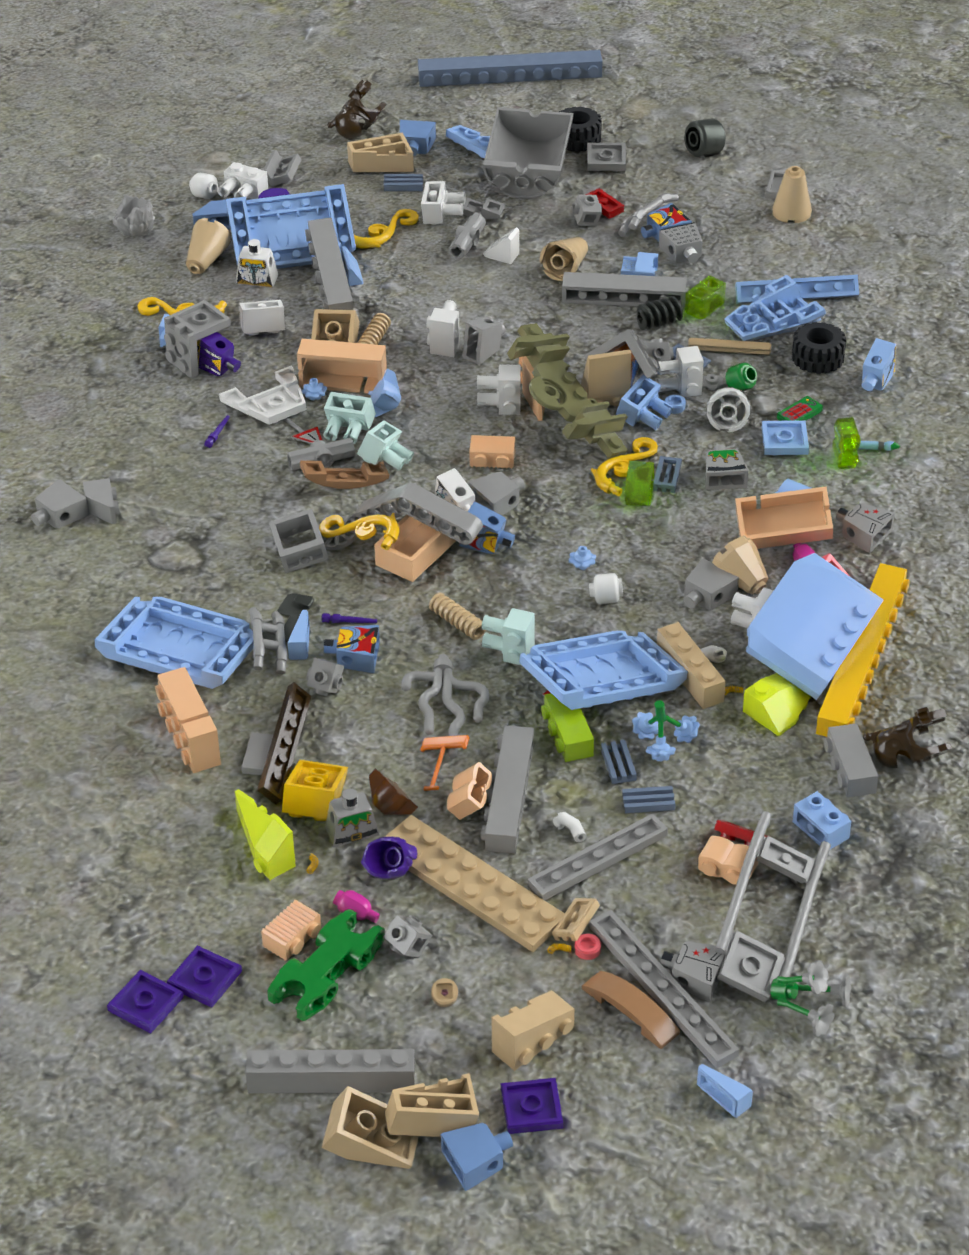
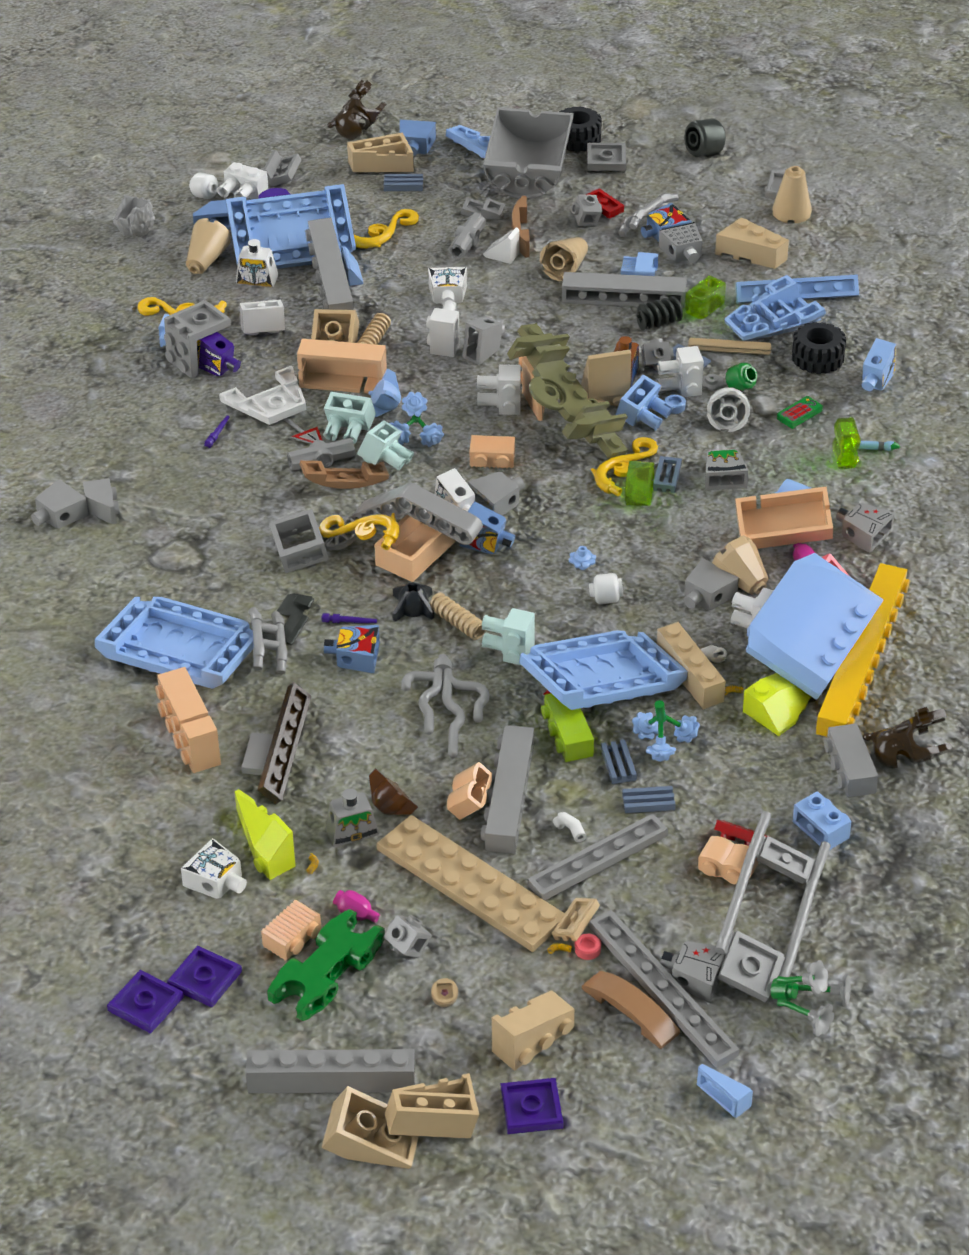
yellow slope [282,759,348,821] -> none
light blue slope [287,610,310,660] -> none
light blue plant [302,378,327,401] -> none
light grey brick [306,658,344,696] -> none
dark purple hair [361,836,418,880] -> none
sand blue brick [418,50,603,87] -> none
orange piece [420,735,470,791] -> none
white brick [421,181,466,225] -> none
medium blue torso [441,1123,513,1191] -> none
light grey bracket [584,329,659,378] -> none
light blue plate [761,421,809,456] -> none
none -> white torso [181,838,247,899]
none -> light blue plant [389,392,444,447]
none -> black piece [393,582,435,622]
none -> white torso [428,267,467,306]
none -> medium nougat slope [512,196,529,258]
none -> tan wedge [715,217,789,269]

